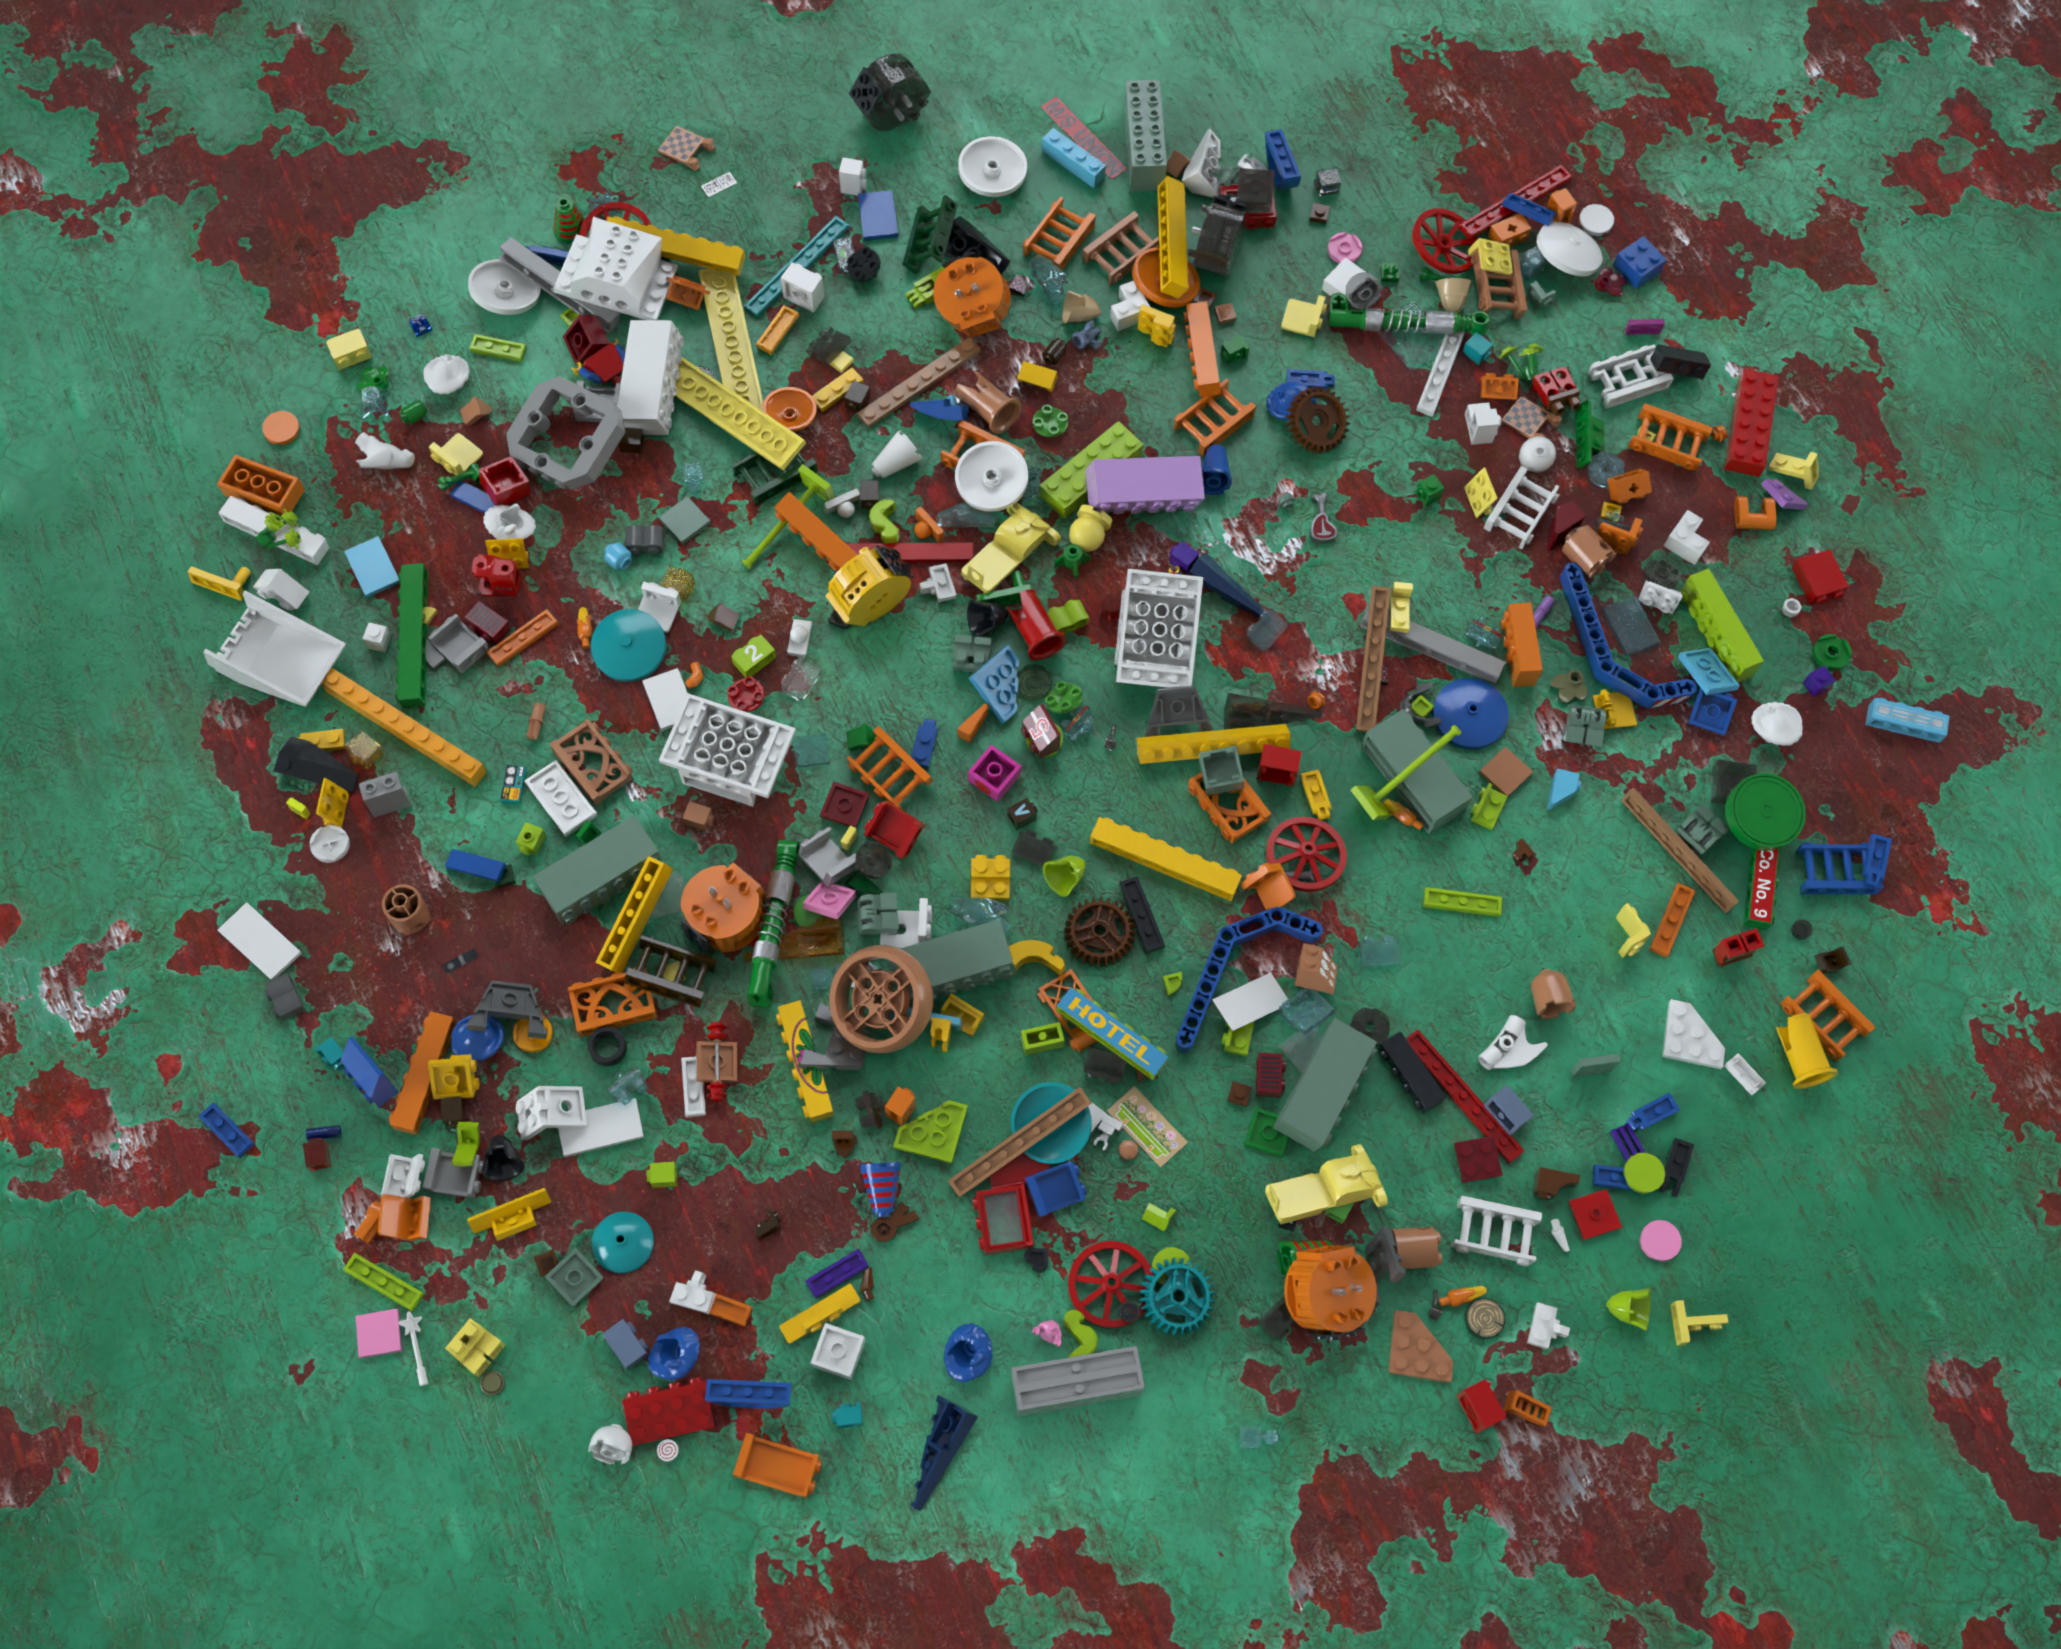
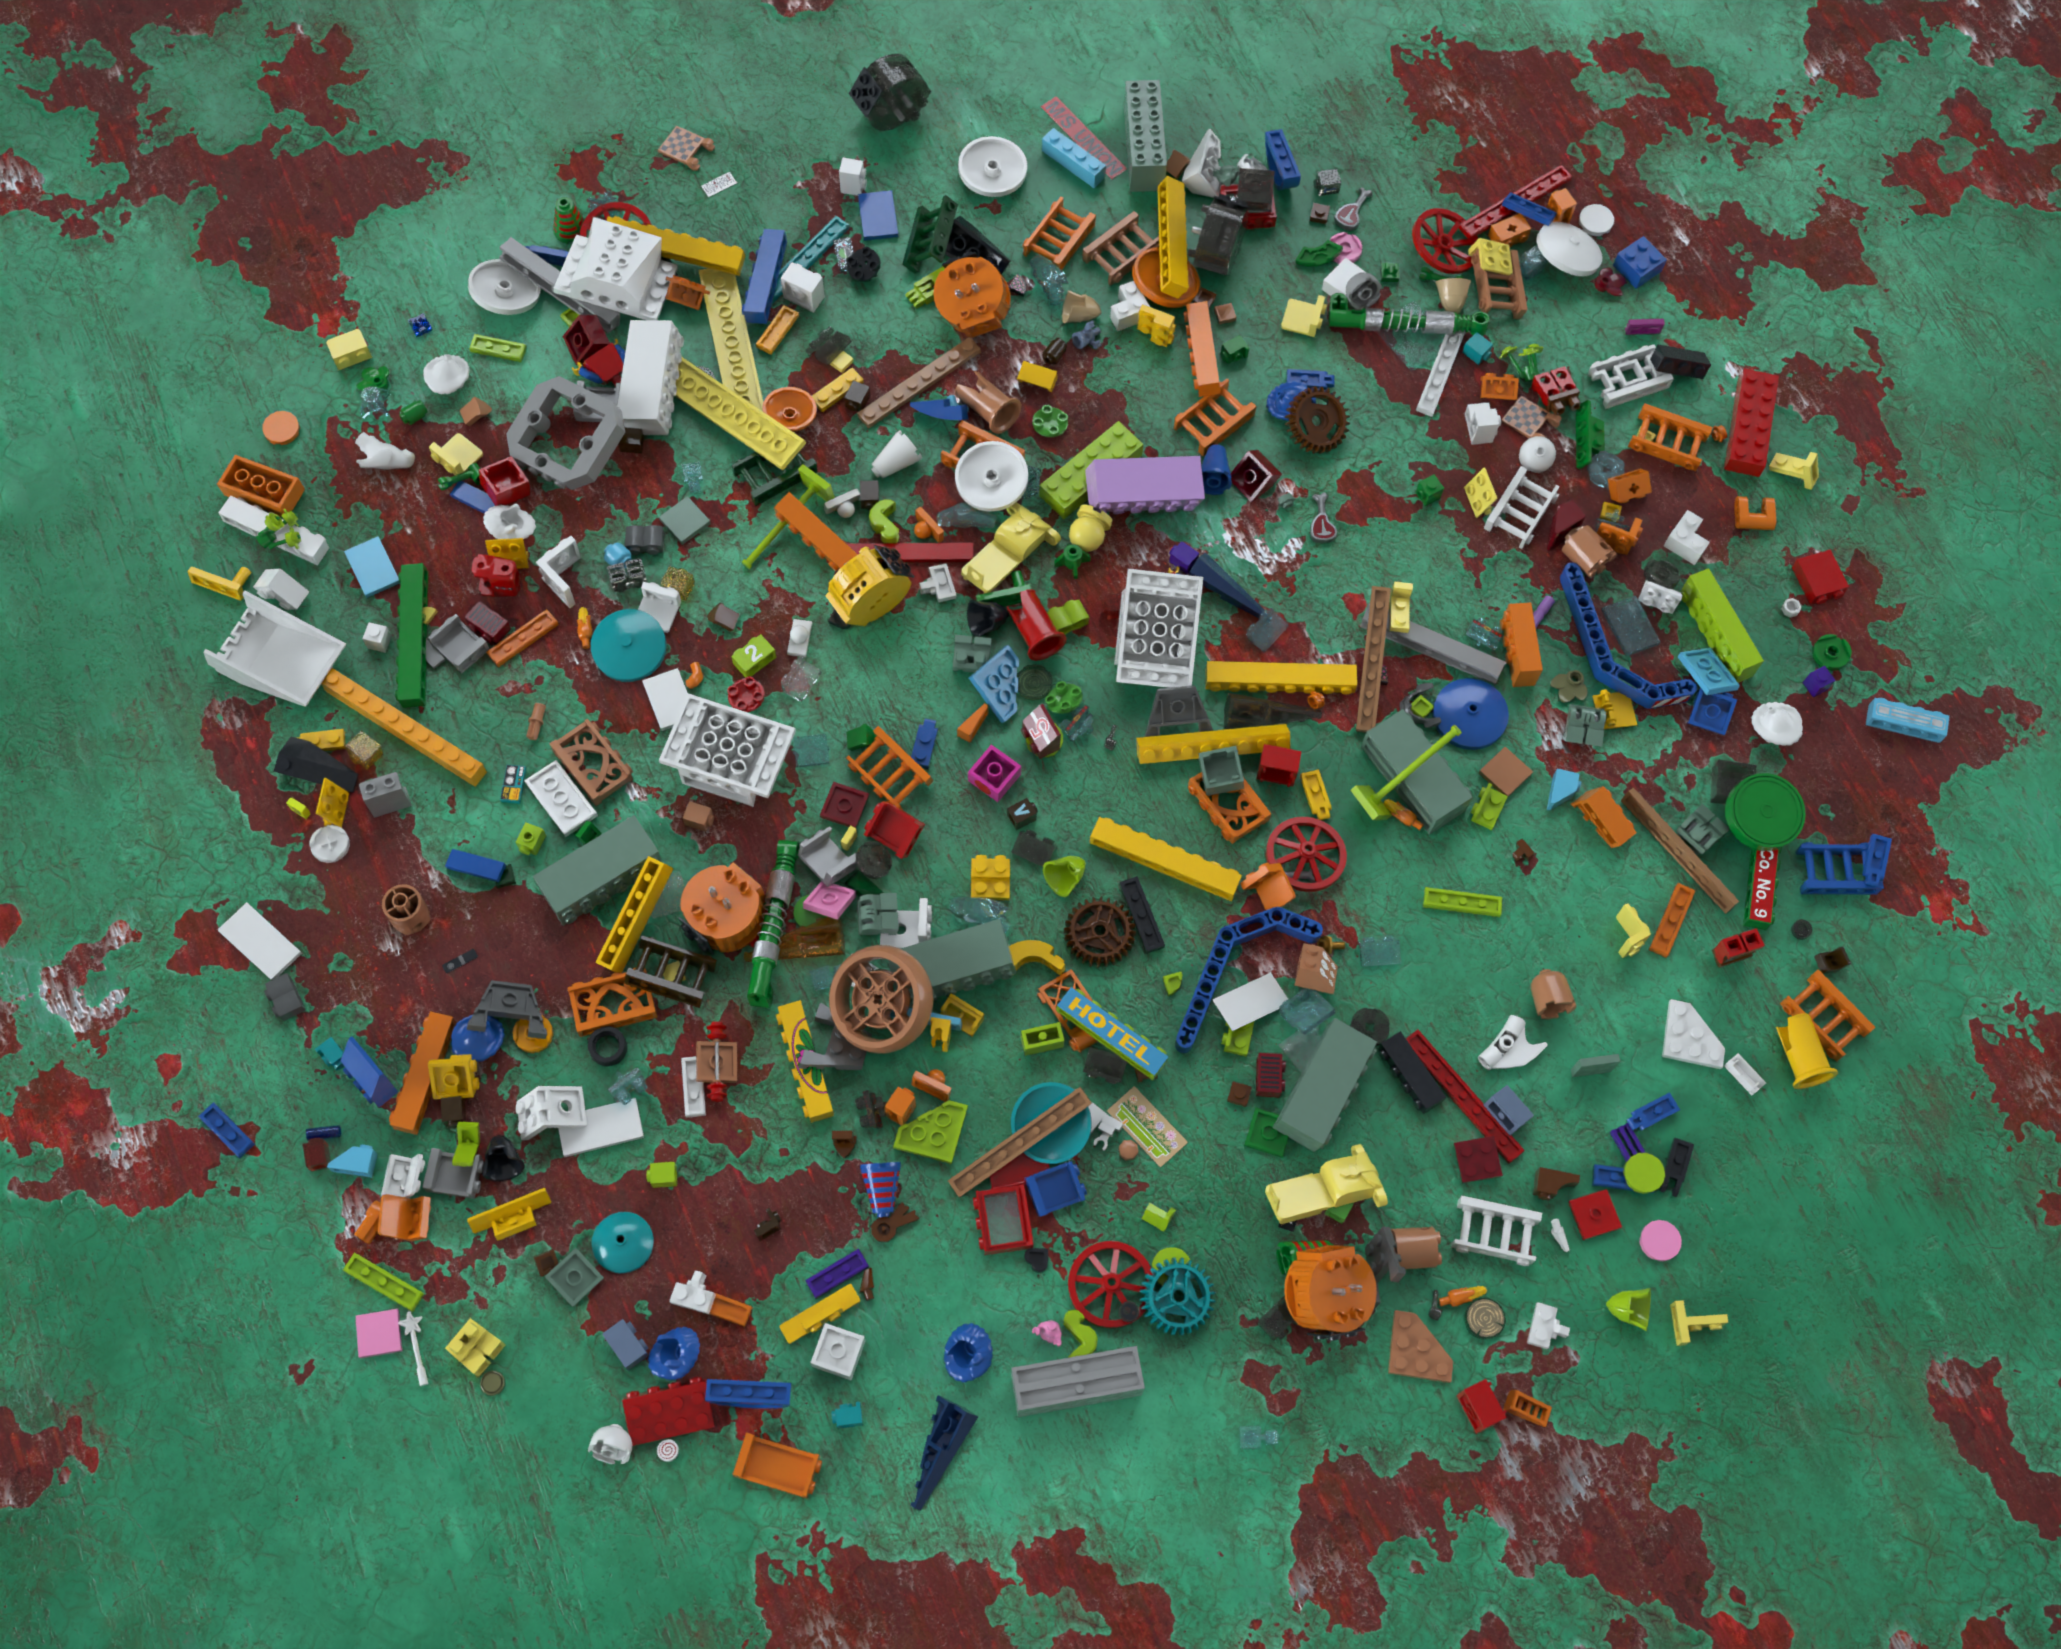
sand green bracket [1527,281,1556,309] -> none
medium lavender wing [1761,479,1809,510] -> none
none -> medium azure slope [327,1145,378,1178]
none -> white bracket [536,536,581,608]
none -> clear smoke hips [607,558,647,593]
none -> brick [742,229,787,324]
none -> orange tile [911,1069,952,1102]
none -> yellow brick [1205,661,1357,695]
none -> dark red slope [1231,450,1282,502]
none -> green tile [1295,240,1343,267]
none -> pearl gold plate [1317,936,1345,954]
none -> flat silver piece [1334,188,1372,231]
none -> orange wedge [1571,786,1637,848]

